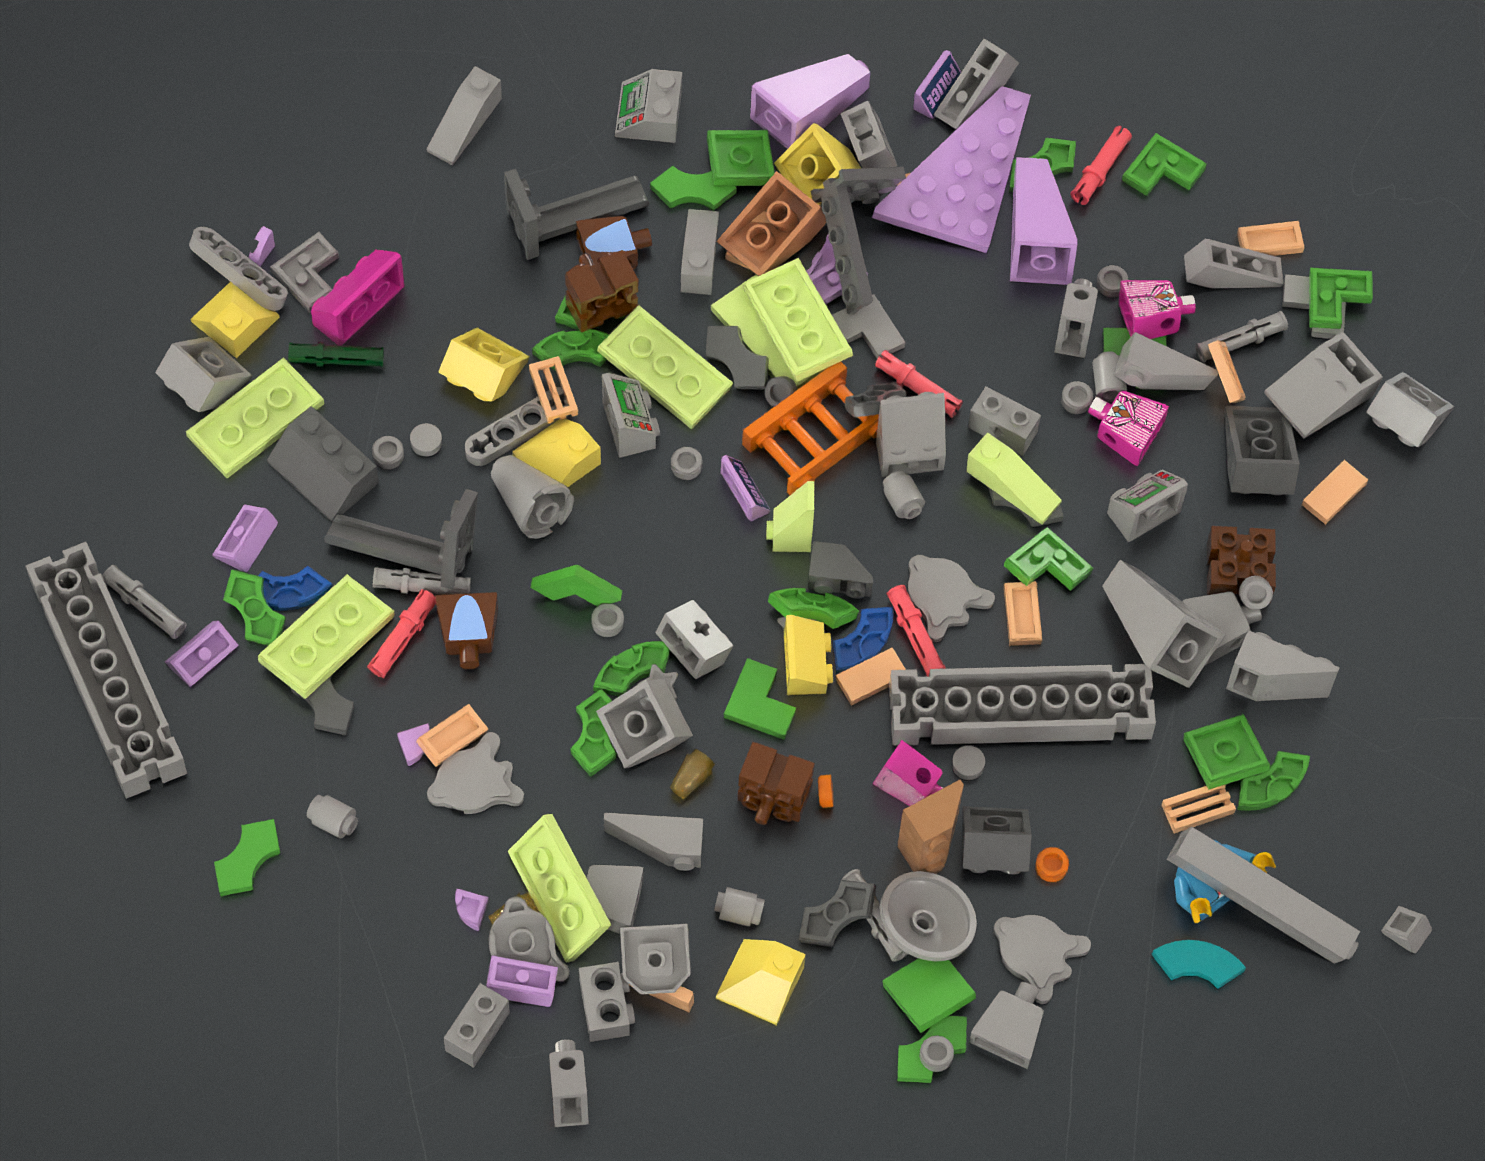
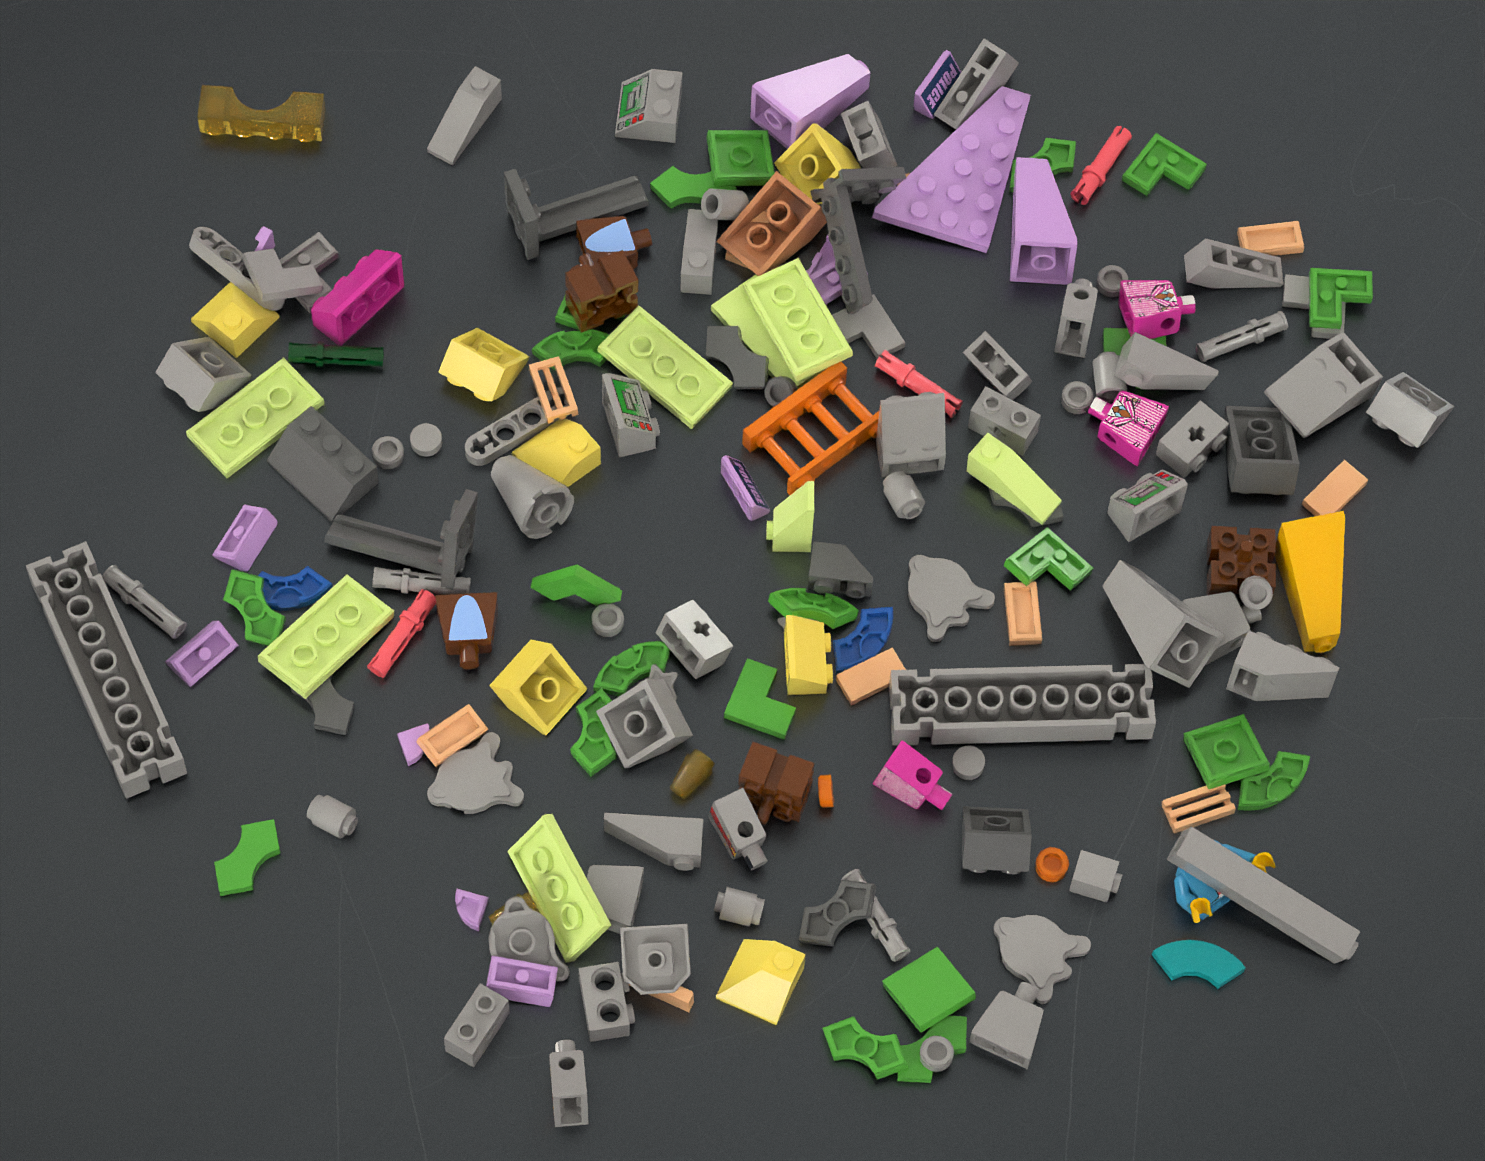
light grey tile [671,447,703,480] -> none
dark grey tile [845,382,906,417] -> none
light grey dish [880,871,977,961] -> none
coral pin [886,585,946,677] -> none
medium nougat slope [897,779,964,874] -> none
light nougat tile [1208,340,1246,404] -> none
light grey slope [1381,906,1432,953] -> none
none -> clear yellow arch [197,85,326,142]
none -> light grey tile [243,248,323,302]
none -> light yellow slope [489,639,587,735]
none -> light grey brick [701,188,749,221]
none -> light grey torso [708,788,768,870]
none -> bright green tile [822,1016,909,1080]
none -> light grey brick [963,331,1032,400]
none -> light grey brick [1069,850,1122,903]
none -> light grey brick [1156,400,1229,478]
none -> yellow slope [1274,511,1345,653]

